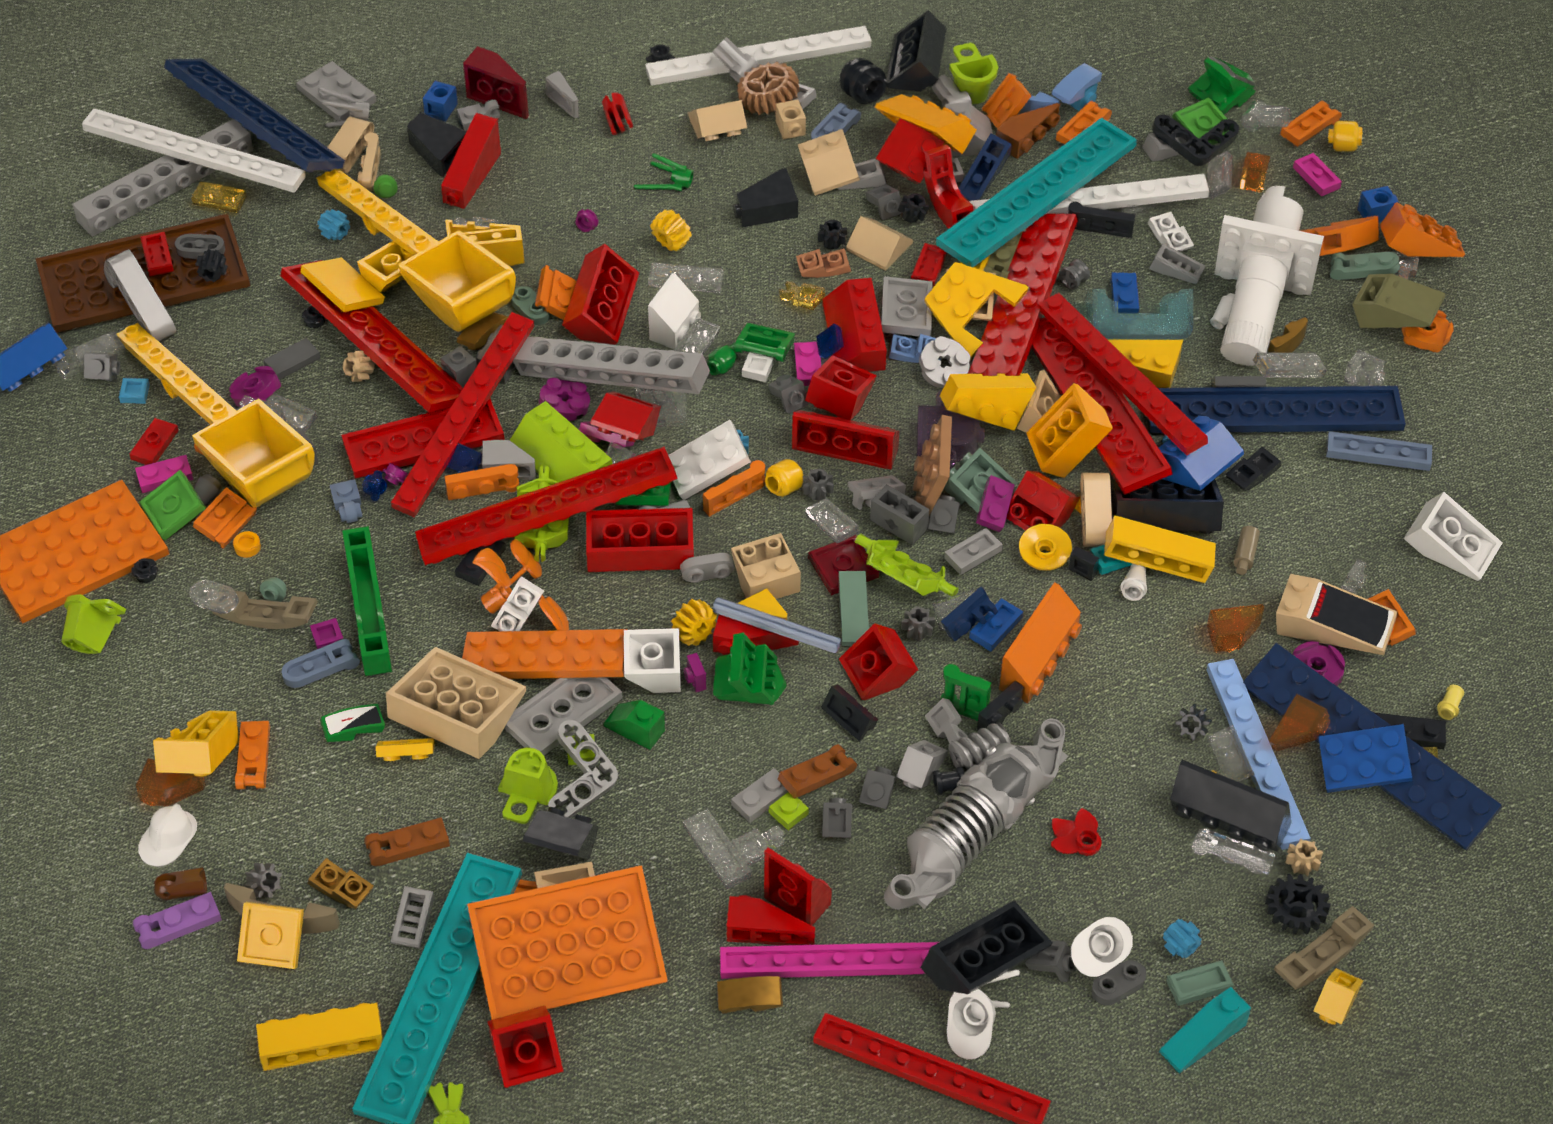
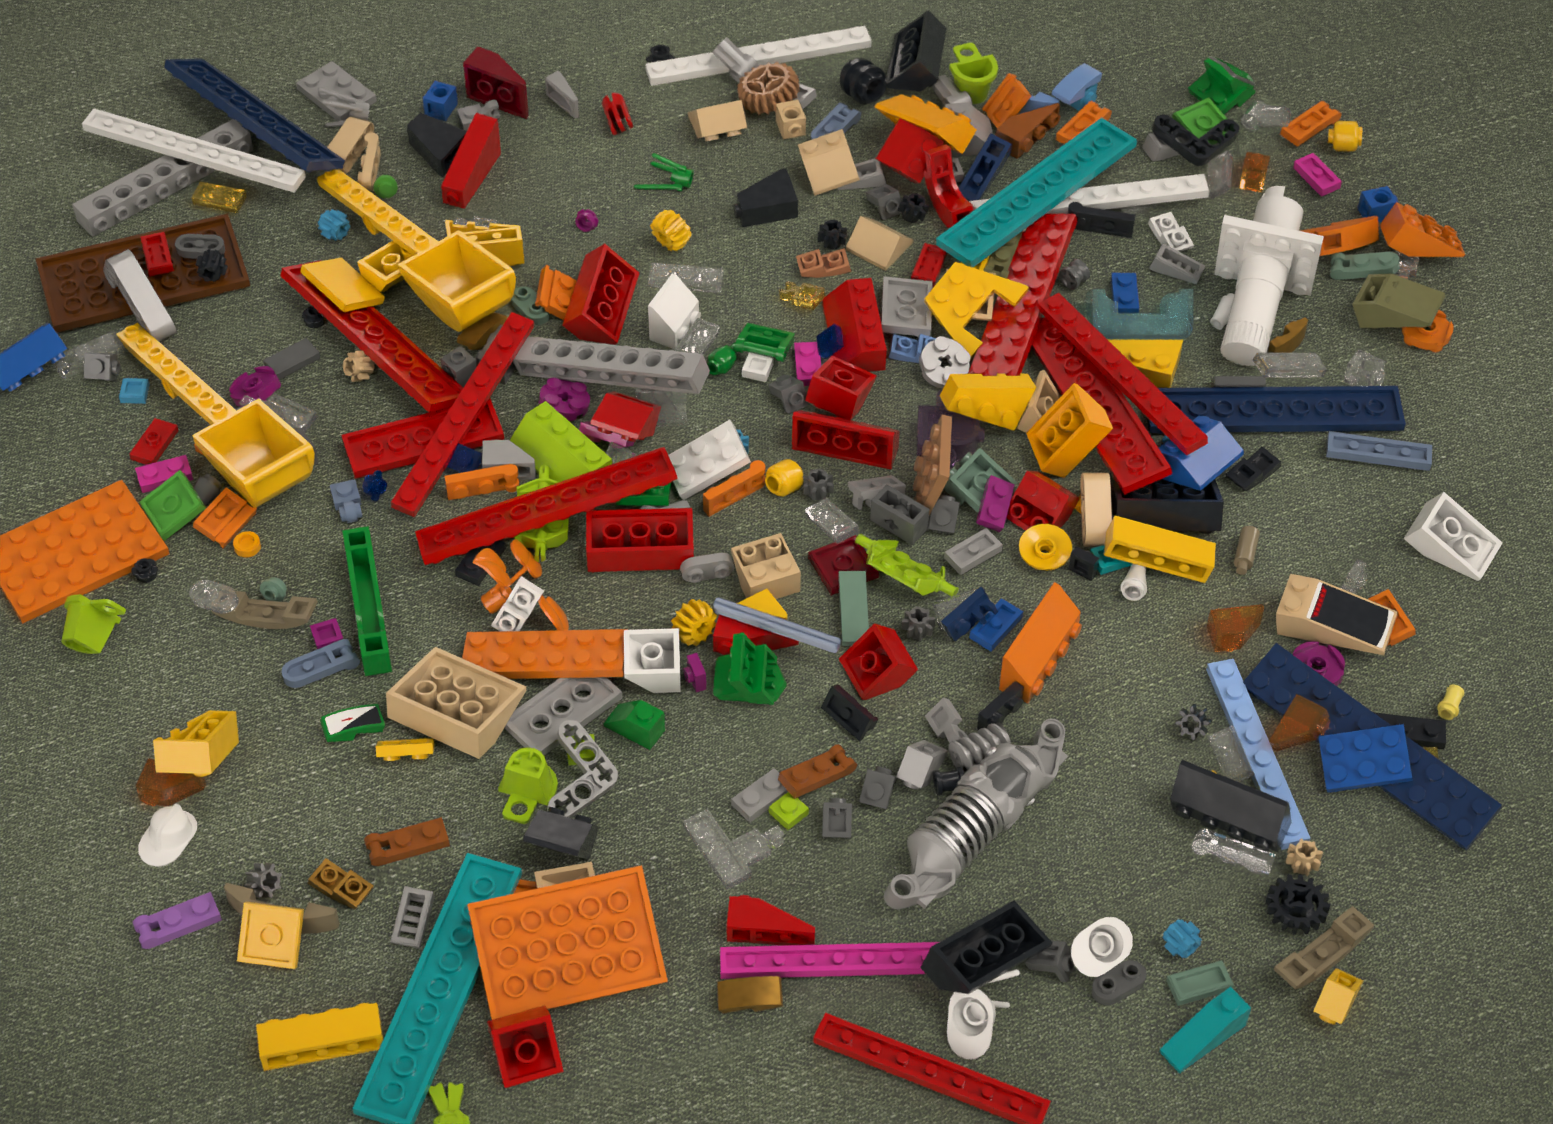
reddish brown piece [154,867,207,900] -> none
orange plate [235,721,270,790] -> none
magenta plate [383,463,408,486] -> none
red slope [764,847,832,926] -> none
green plate [941,664,992,721] -> none
red plate [1051,808,1102,856] -> none

